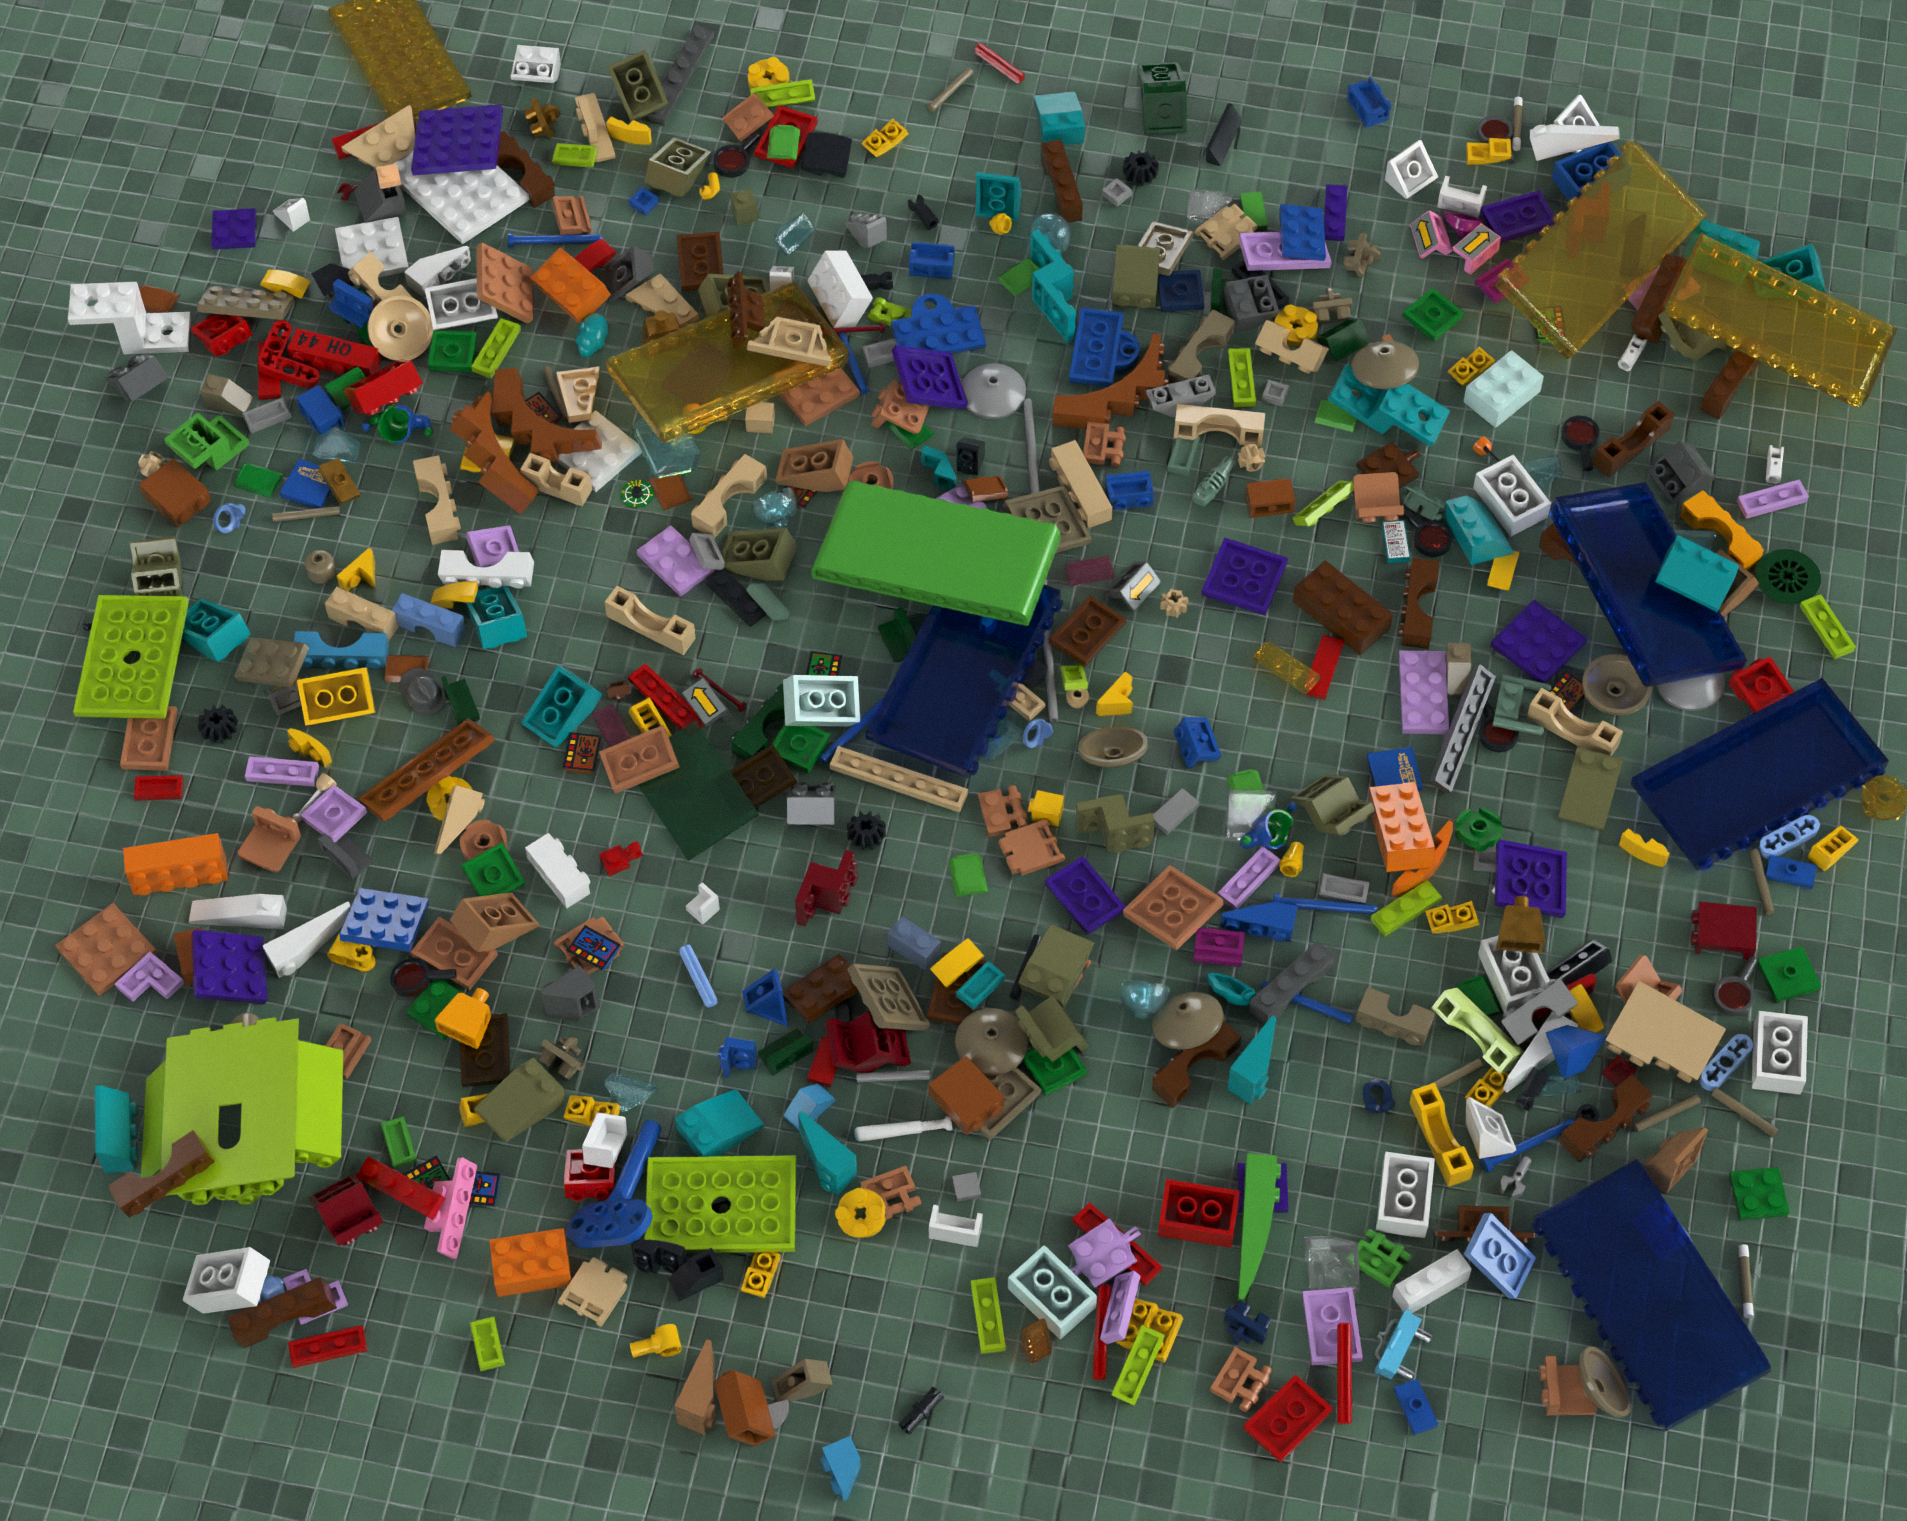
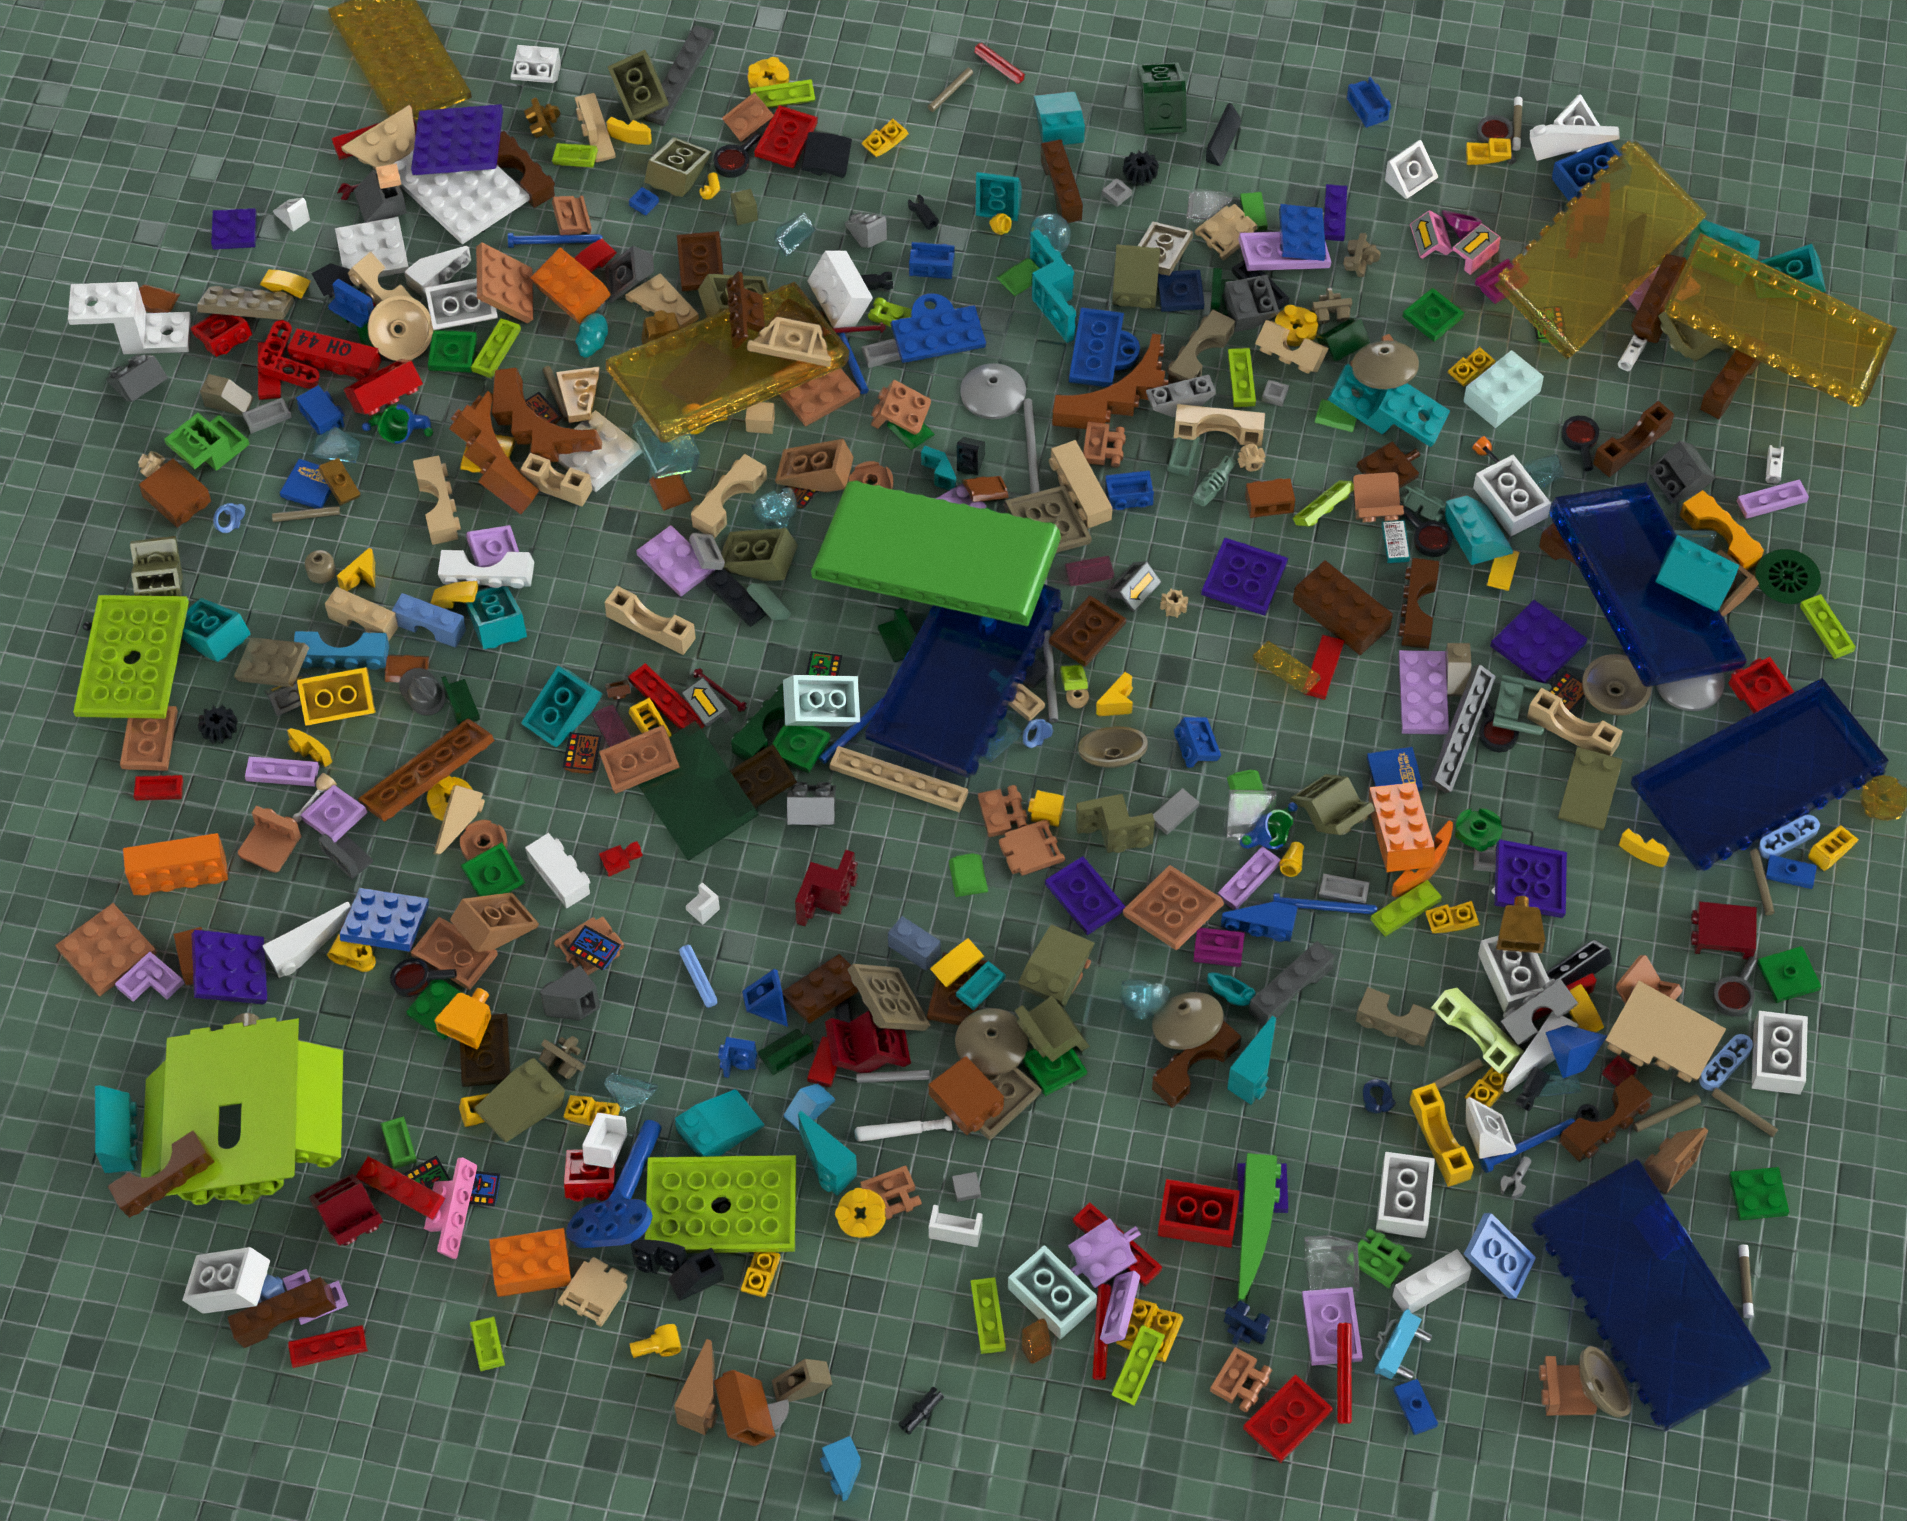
white slope [189,894,287,930] -> none
green piece [234,463,283,498] -> none
green piece [325,367,365,411] -> none
nougat plate [326,1023,372,1080] -> none
green piece [621,480,654,508] -> none
bright green piece [767,125,800,160] -> none
white slope [770,266,794,295] -> none
black gear [847,811,886,851] -> none
dark purple plate [892,345,968,410] -> none
black bar [1009,935,1042,1000] -> none
blue bar [1261,981,1354,1024] -> none
reddish brown bracket [1433,1205,1535,1243] -> none
white panel [1437,176,1487,218] -> none
green piece [1455,975,1503,1017] -> none
dark purple plate [1480,190,1557,243] -> none

